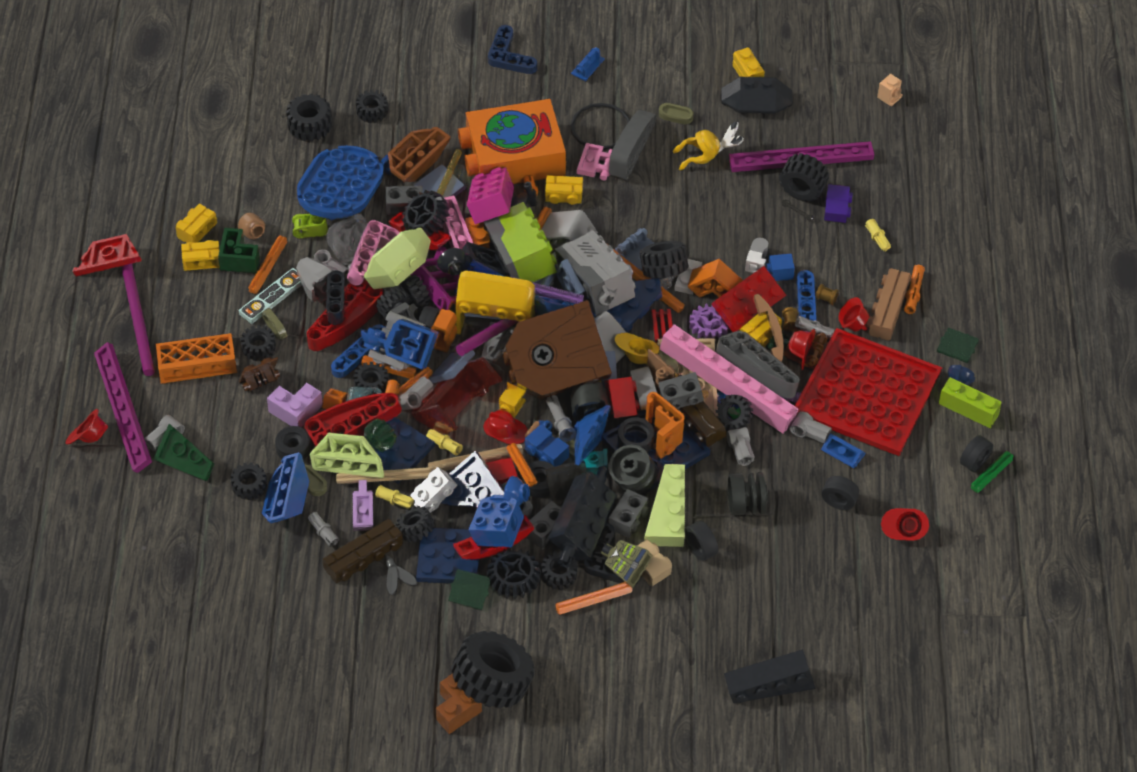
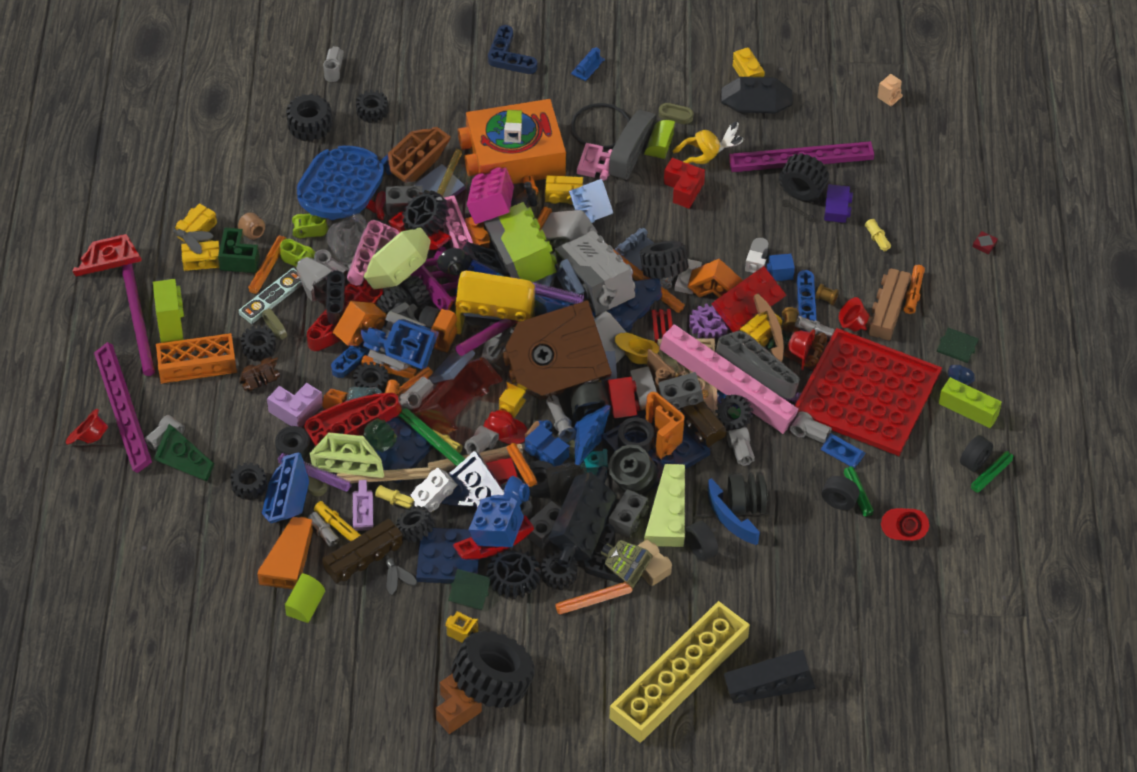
none -> lime wedge [153,279,184,343]
none -> dark grey piece [173,229,213,254]
none -> orange slope [257,517,313,589]
none -> medium lavender axle [278,452,352,492]
none -> lime piece [280,239,316,267]
none -> lime brick [285,573,325,623]
none -> yellow pin [314,501,361,542]
none -> light grey piece [323,46,344,82]
none -> orange brick [333,301,387,346]
none -> red piece [366,191,386,220]
none -> green axle [399,408,465,467]
none -> yellow window [445,611,478,643]
none -> light grey piece [464,425,499,455]
none -> white leg [504,110,522,143]
none -> light blue hinge [569,179,613,223]
none -> light yellow brick [609,601,750,743]
none -> lime brick [644,120,675,159]
none -> red brick [664,158,705,209]
none -> blue slope [708,478,760,545]
none -> green axle [844,466,874,517]
none -> dark red tile [972,231,998,255]

